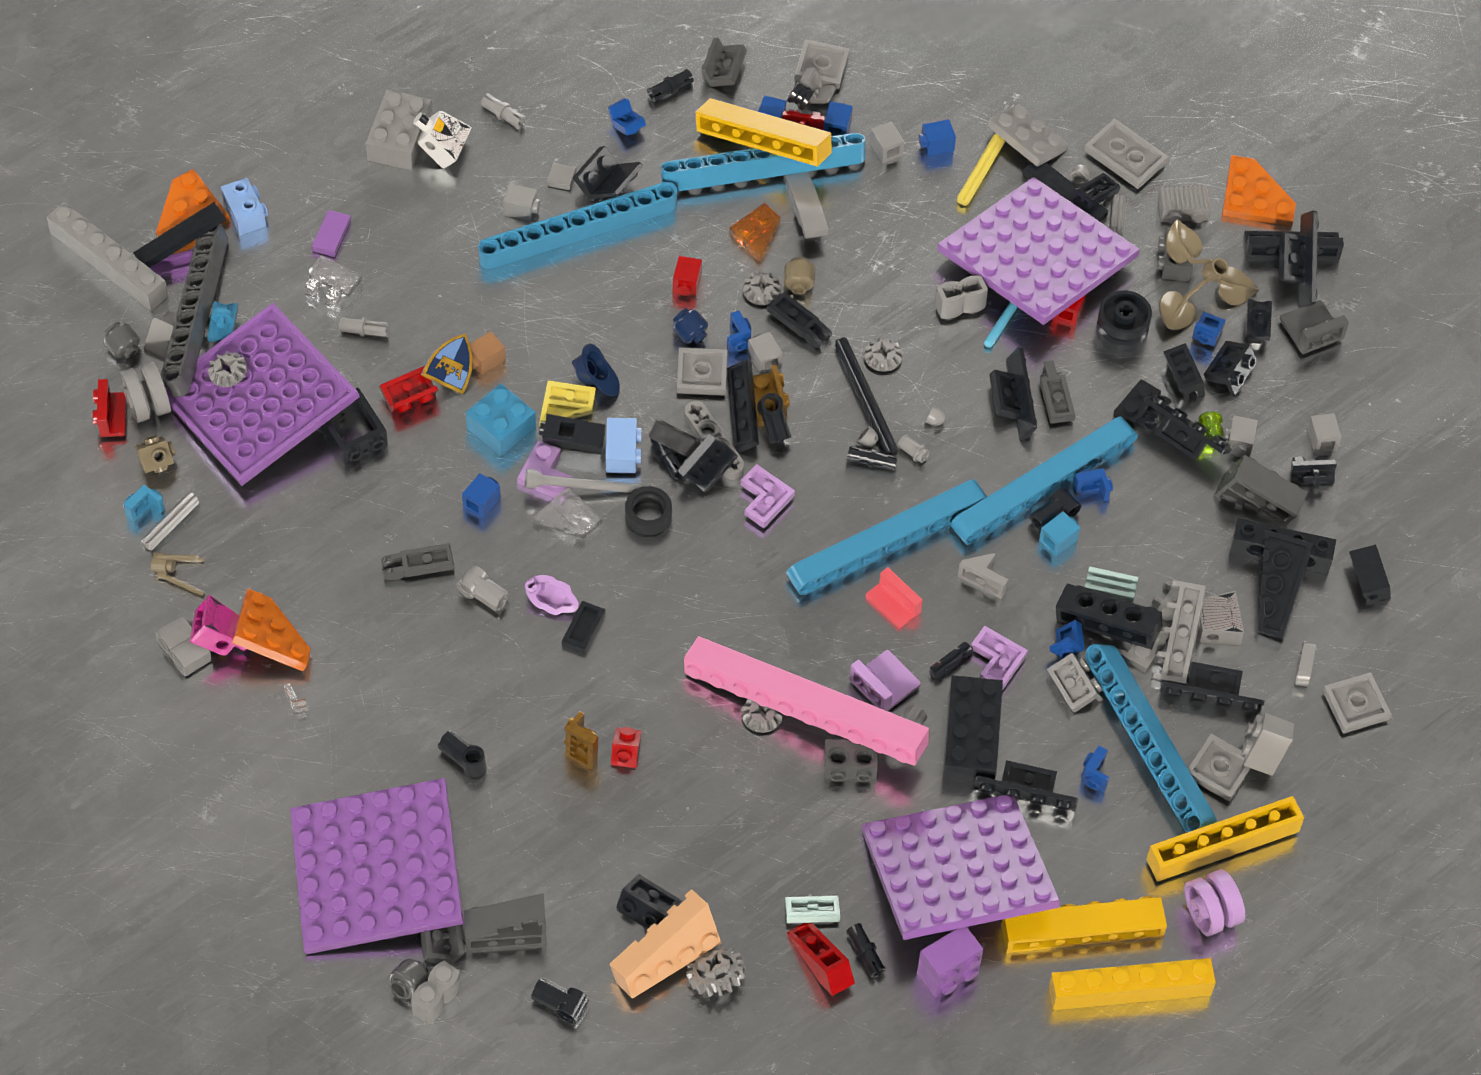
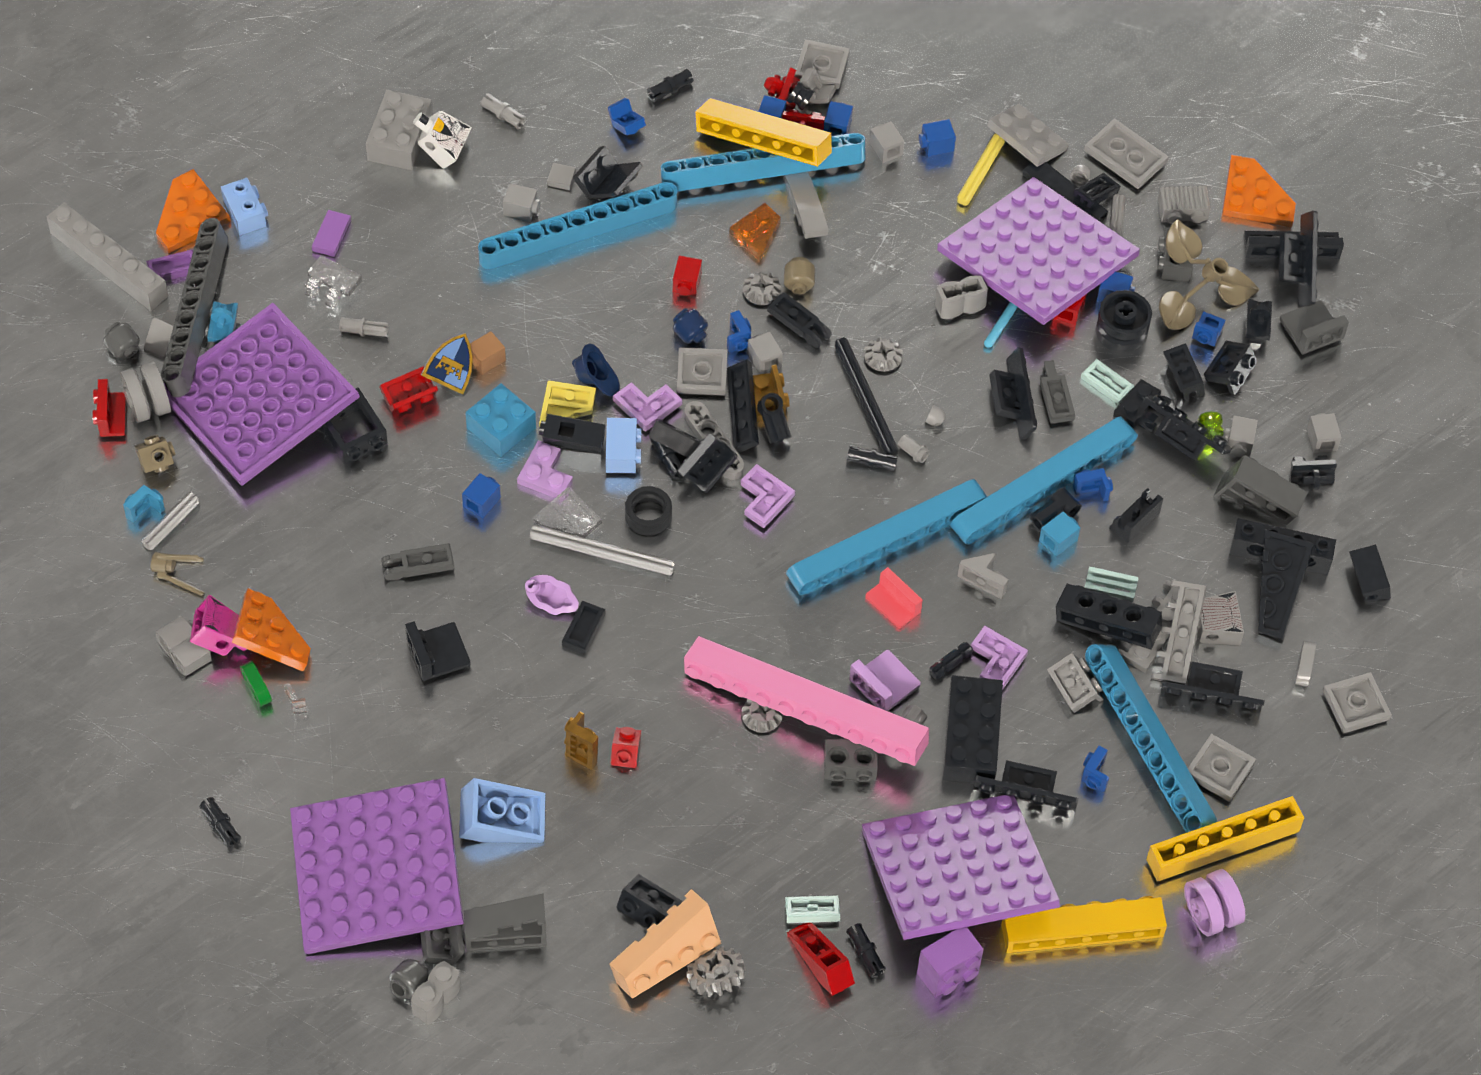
black tile [133,202,226,268] -> none
light grey gear [207,351,247,387] -> none
black piece [438,730,487,778] -> none
light grey piece [456,565,509,611] -> none
light grey piece [524,469,643,493] -> none
black piece [531,977,589,1024] -> none
dark grey bracket [701,38,747,87] -> none
light grey hinge [857,426,878,448] -> none
yellow brick [1049,958,1216,1010] -> none
blue bracket [1050,620,1085,658] -> none
light grey brick [1242,713,1294,776] -> none
none -> black pin [199,797,241,847]
none -> green beam [240,661,272,707]
none -> black bracket [405,621,471,681]
none -> light blue slope [459,778,545,843]
none -> axle [530,525,675,575]
none -> lavender plate [613,382,682,432]
none -> red hips [764,67,800,111]
none -> light aqua tile [1081,359,1134,405]
none -> blue brick [1097,272,1136,302]
none -> black hinge [1109,488,1163,543]

